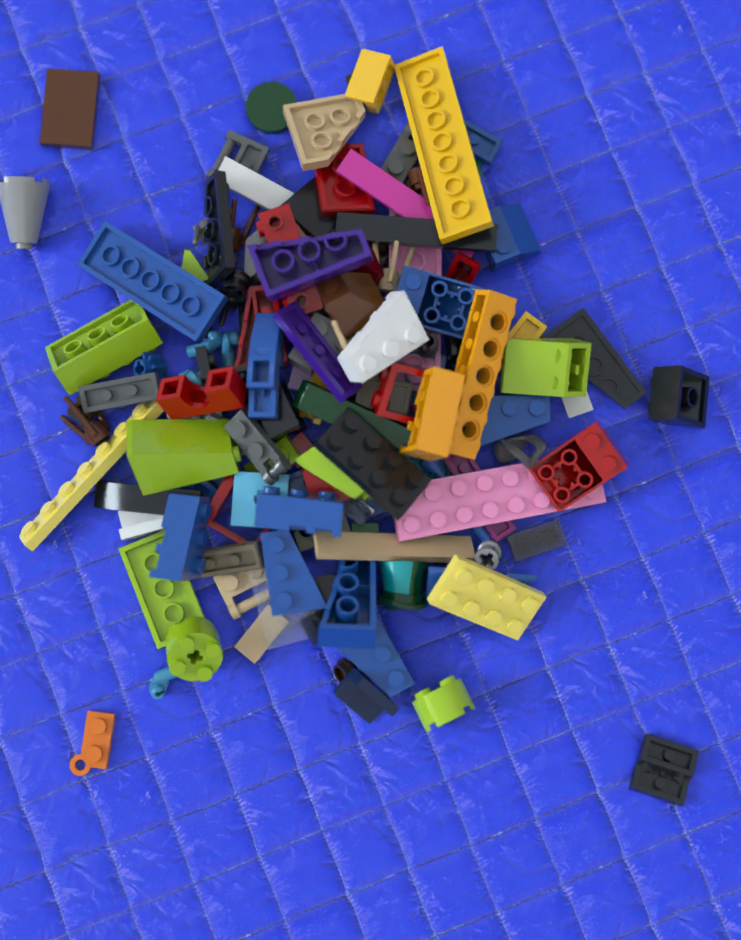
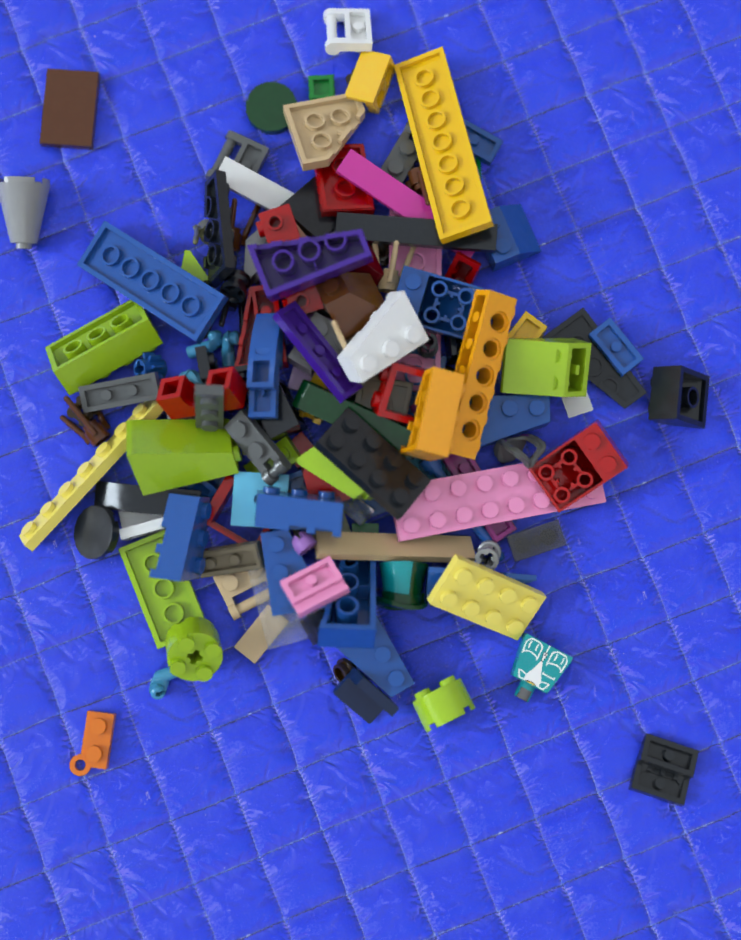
none -> black tile [74,506,119,559]
none -> dark grey plate [194,384,224,432]
none -> bright pink plate [280,556,350,619]
none -> medium lavender hinge [292,531,317,556]
none -> green tile [308,74,335,100]
none -> white plate [323,8,373,55]
none -> teal torso [510,633,573,702]
none -> blue panel [588,318,644,377]

